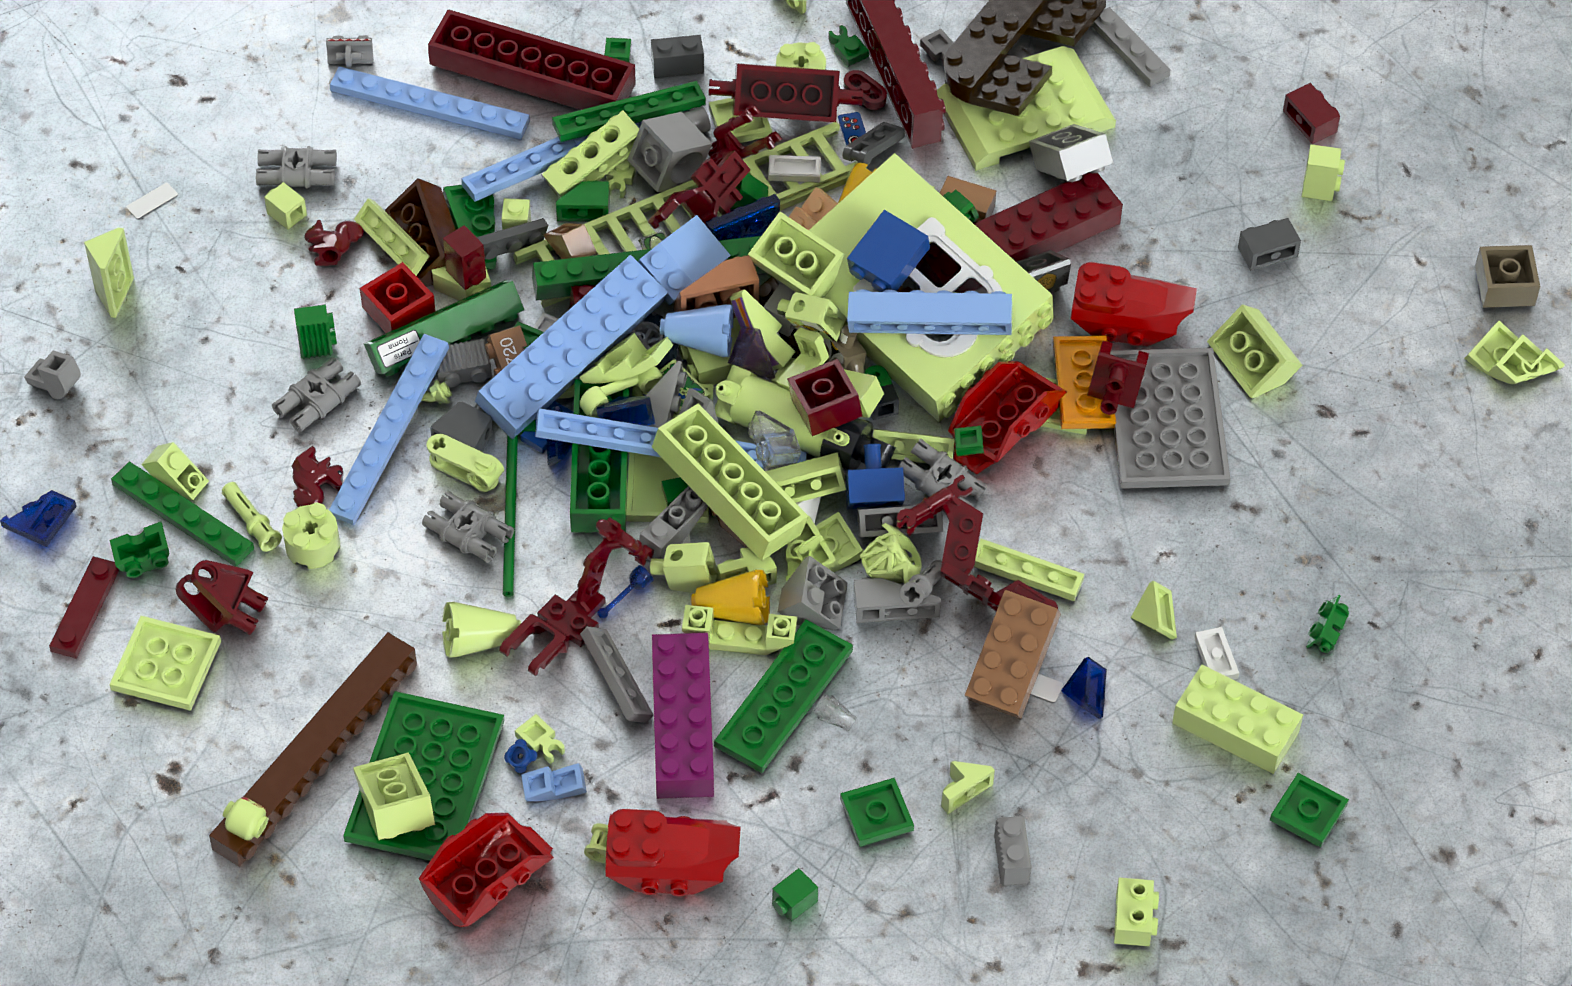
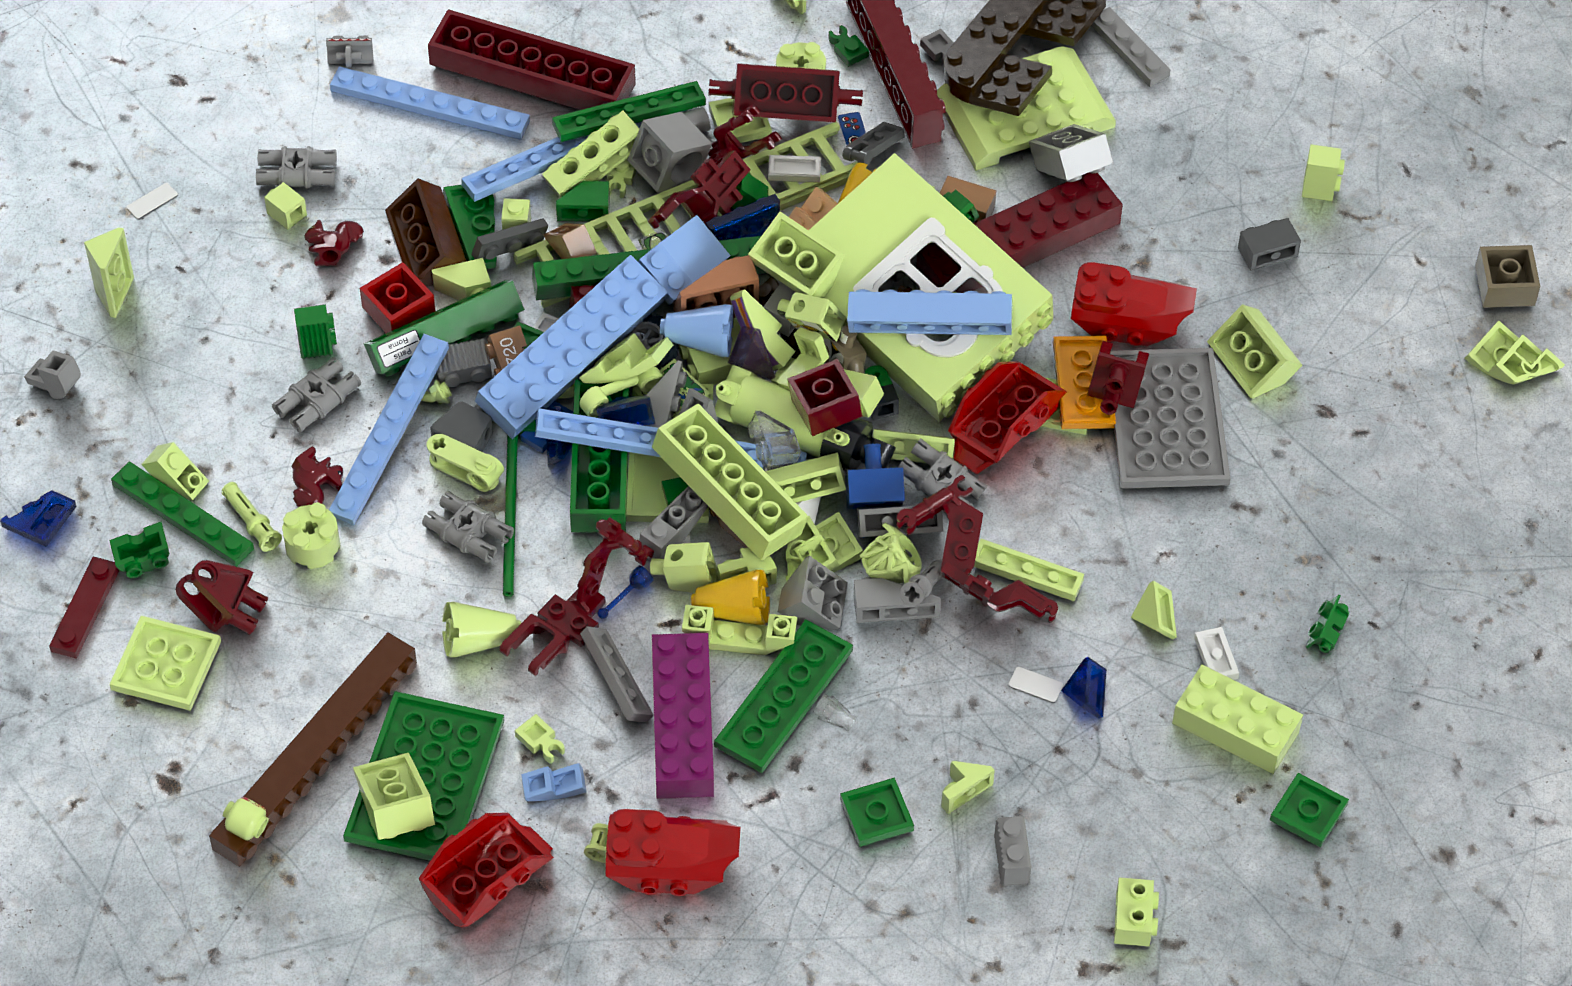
yellowish green plate [354,198,429,276] -> none
dark red brick [443,225,486,290] -> none
blue plate [504,739,537,774] -> none
green plate [604,37,632,63] -> none
dark grey brick [651,35,704,78] -> none
green brick [772,868,818,922] -> none
dark red plate [843,70,887,110] -> none
blue brick [847,209,930,292] -> none
green tile [954,426,984,456] -> none
medium nougat brick [965,590,1061,719] -> none
dark grey slope [1017,250,1071,293] -> none
dark red brick [1283,82,1340,144] -> none

